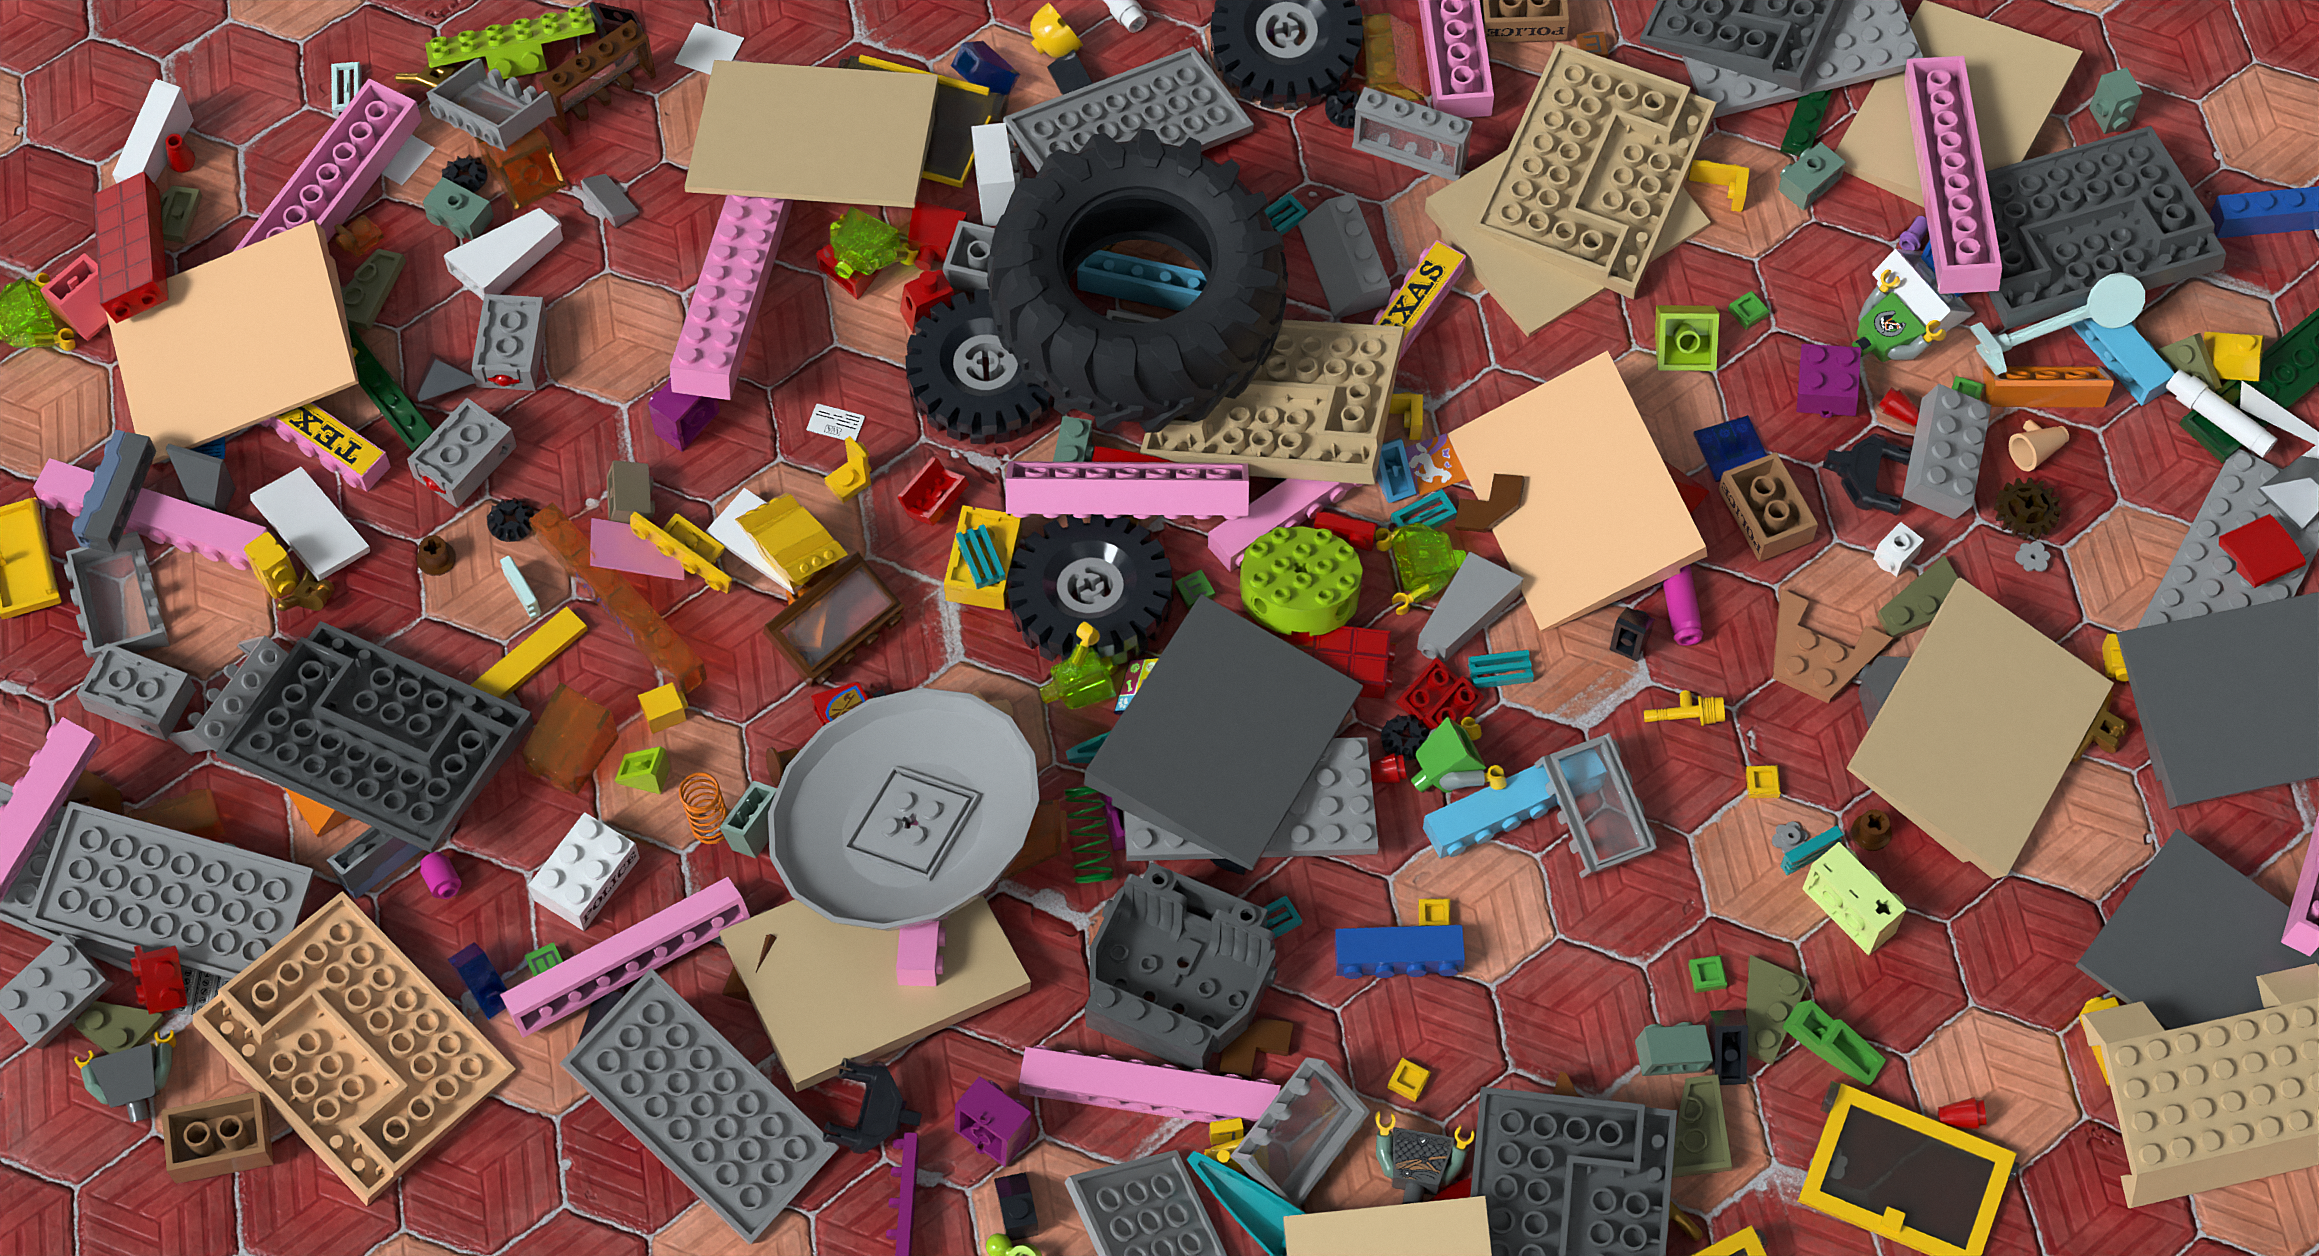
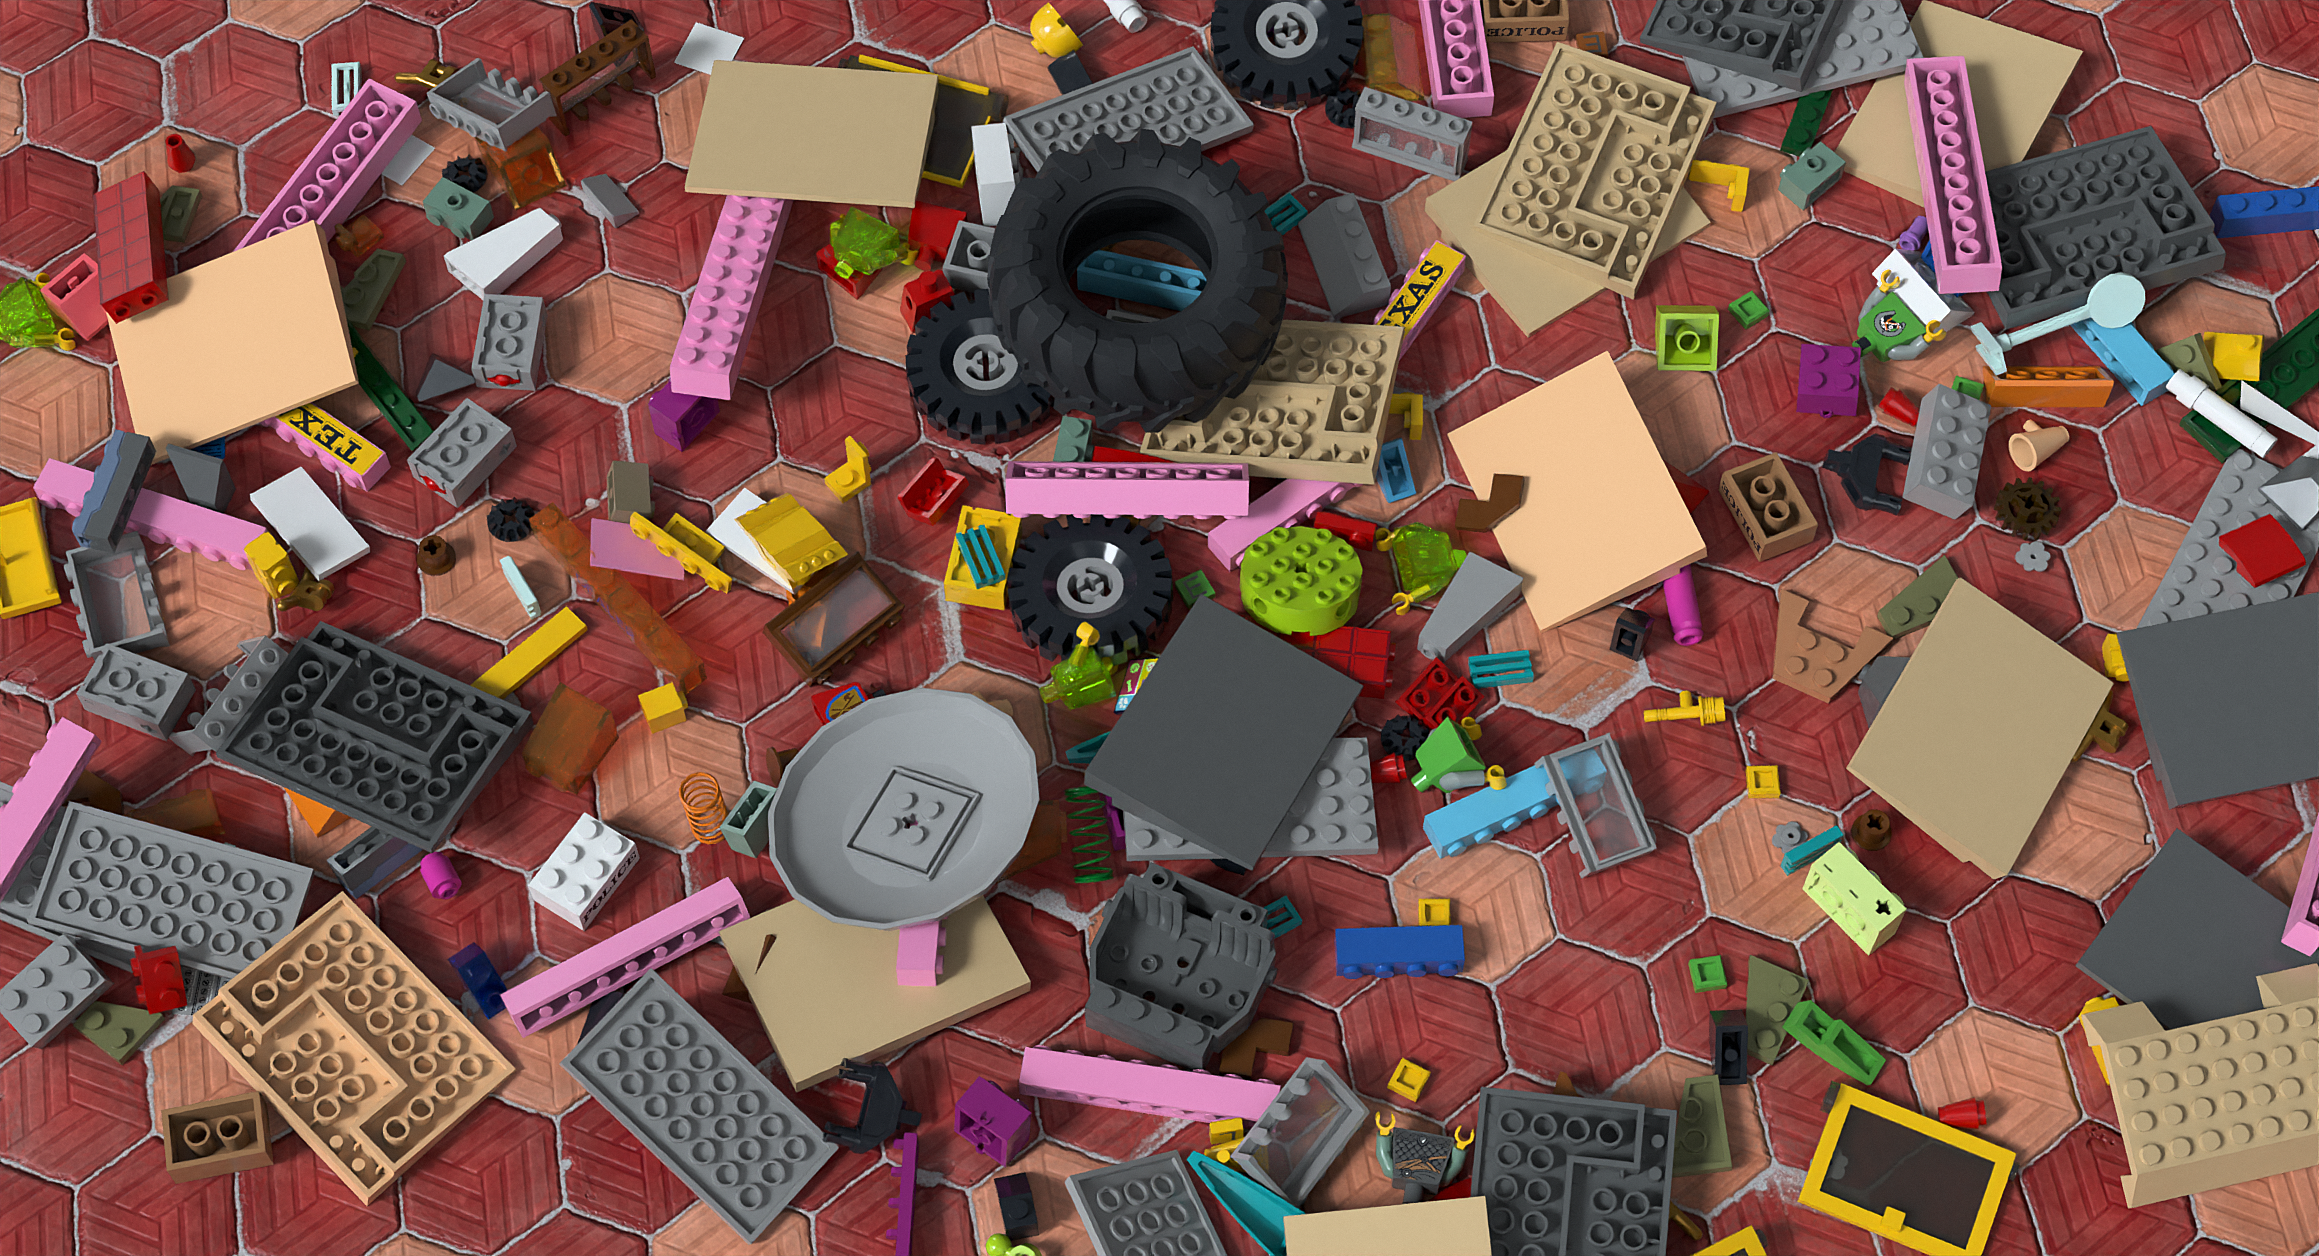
dark grey torso [74,1029,177,1123] -> none
white slope [112,79,194,184] -> none
lime bracket [425,6,596,79] -> none
bright green tile [525,942,563,977] -> none
lime slope [615,746,670,795] -> none
white sticker [806,404,865,441] -> none
clear blue slope [950,41,1021,97] -> none
teal tile [1390,489,1457,543] -> none
sticker [1405,433,1468,497] -> none
sand green brick [1635,1022,1713,1076] -> none
clear blue piece [1693,415,1767,482] -> none
white brick [1873,522,1924,577] -> none
sand green brick [2089,67,2143,134] -> none

